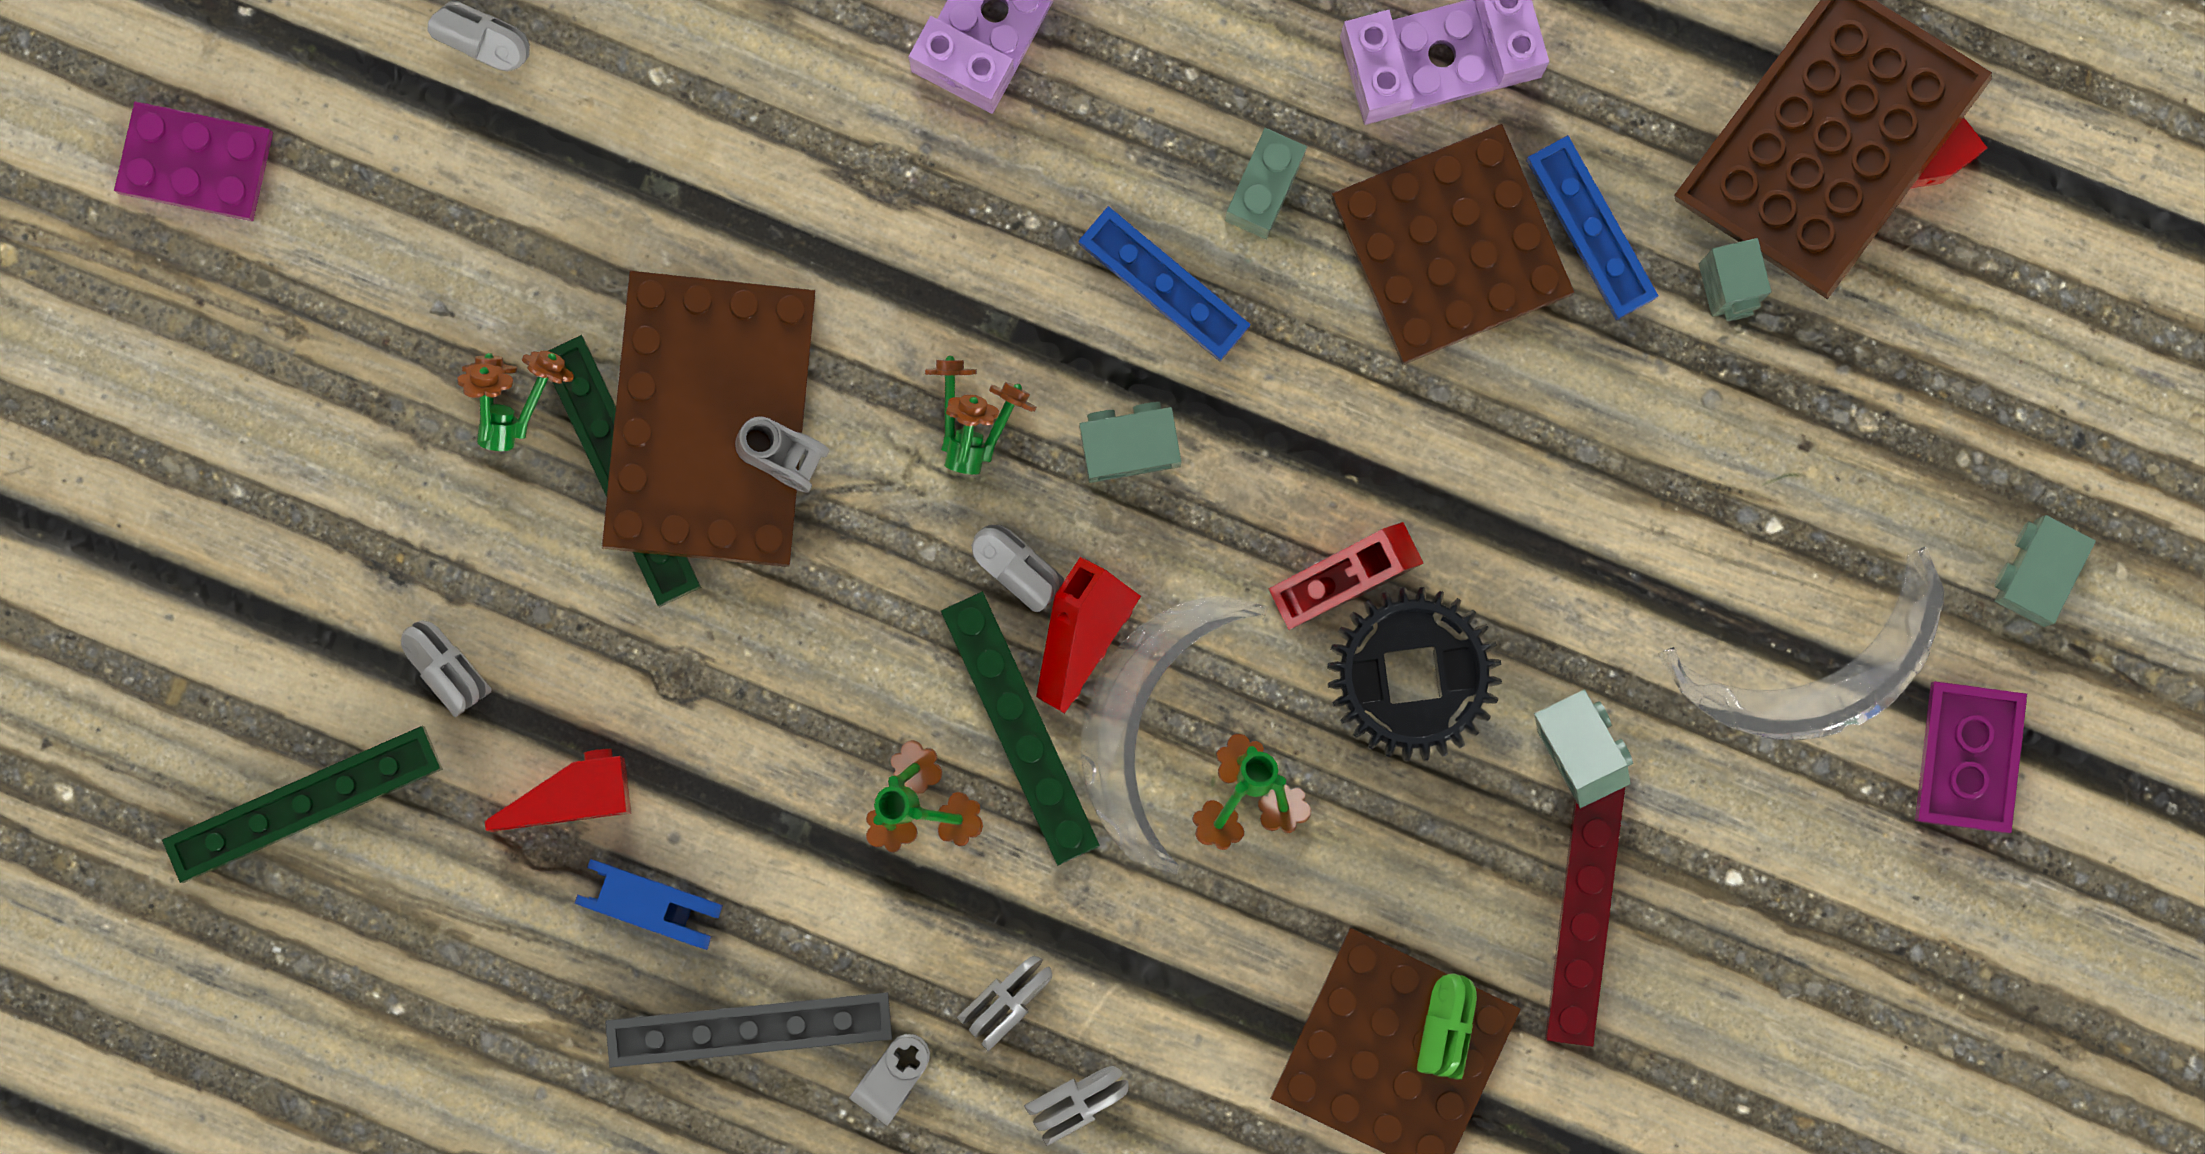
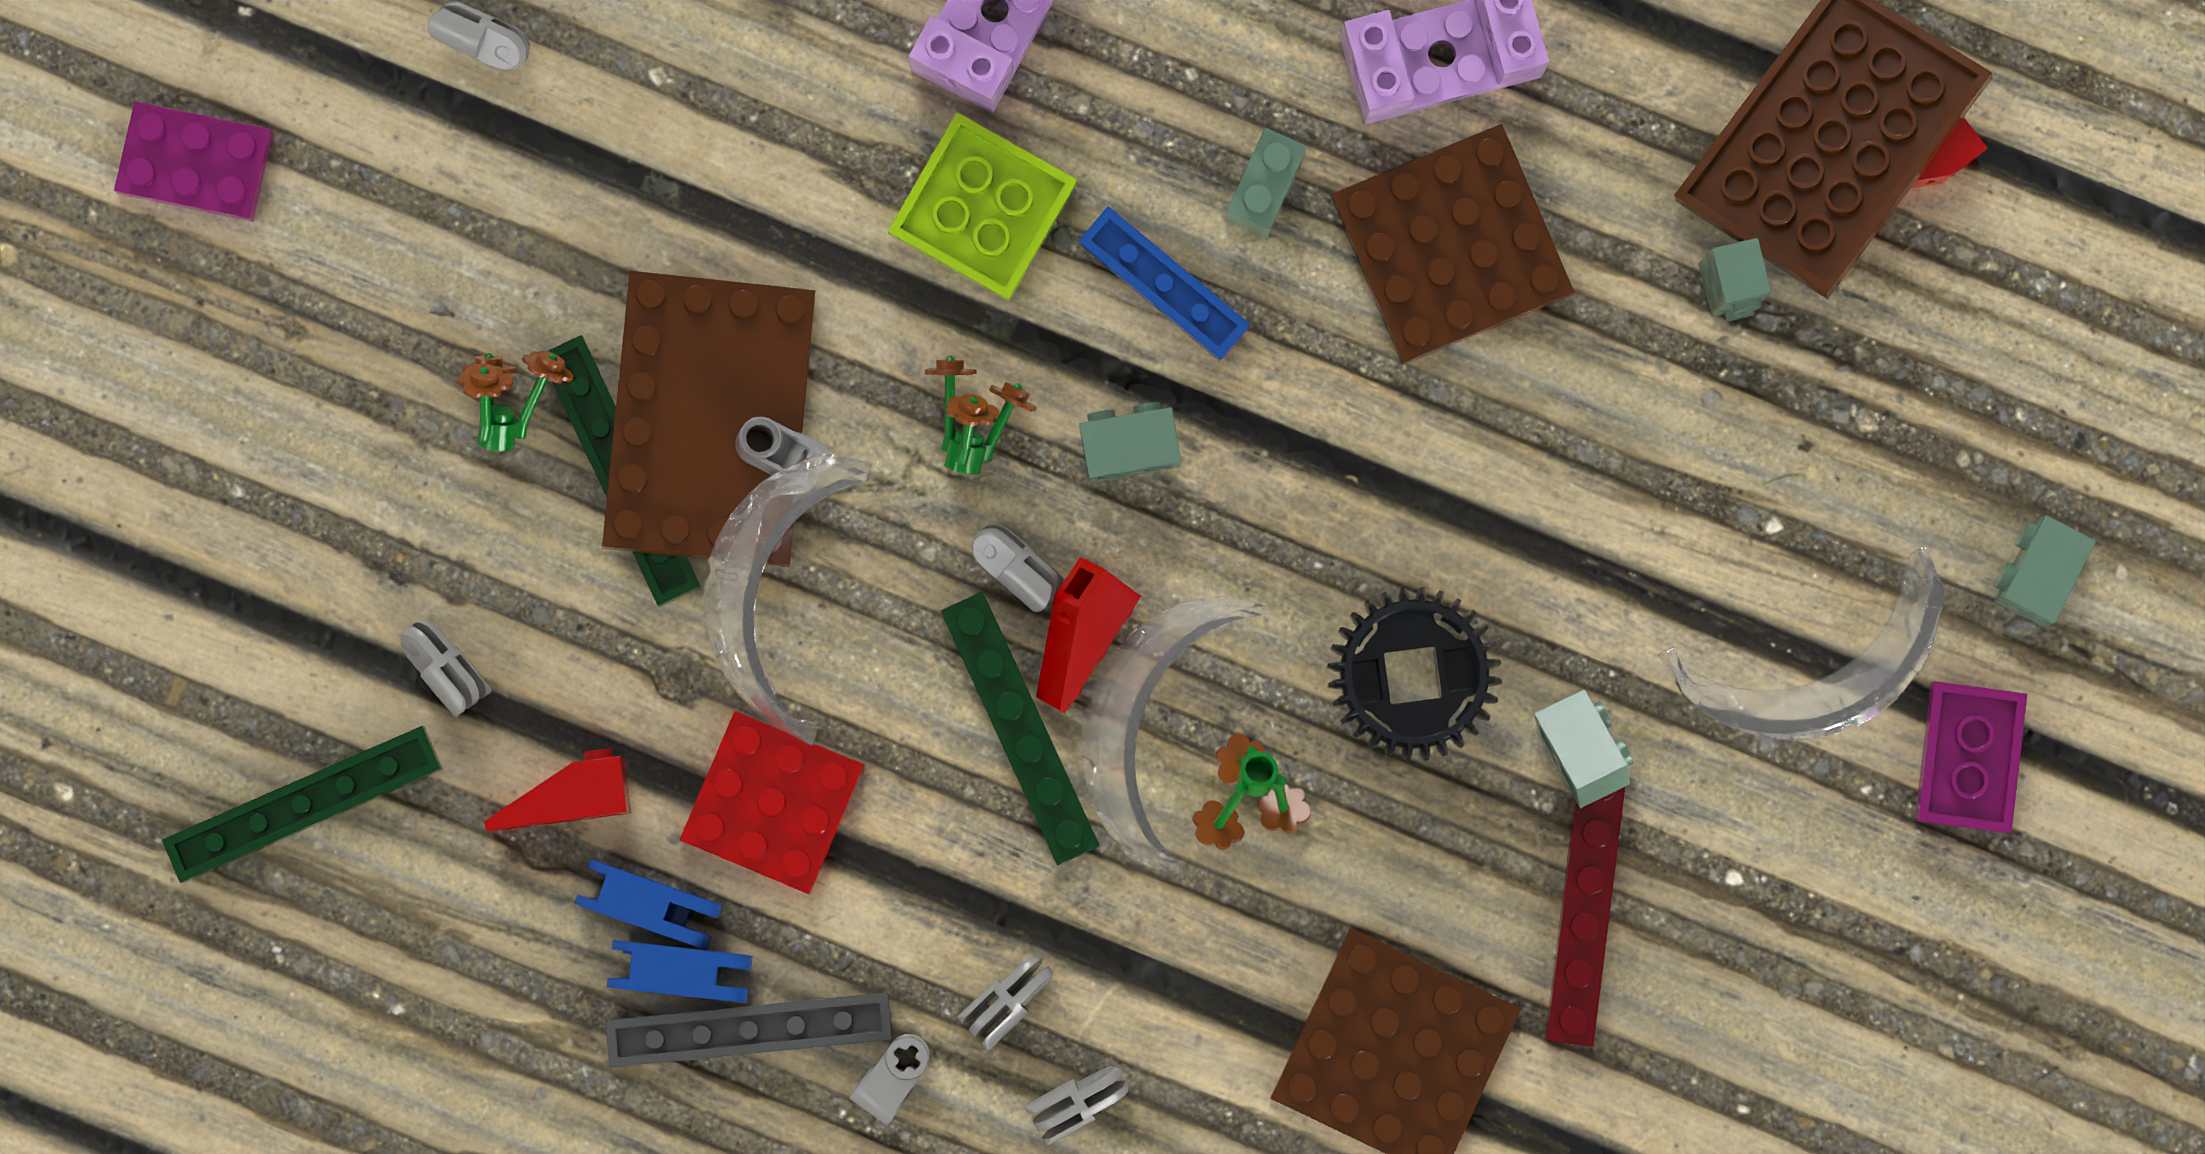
dark orange plant [866,740,983,853] -> none
red slope [1268,522,1424,630] -> none
bright green arm [1417,973,1477,1080] -> none
blue plate [1526,135,1659,321] -> none
none -> blue piece [607,940,753,1003]
none -> red plate [680,710,865,895]
none -> clear windscreen [704,453,873,745]
none -> lime plate [888,112,1078,302]

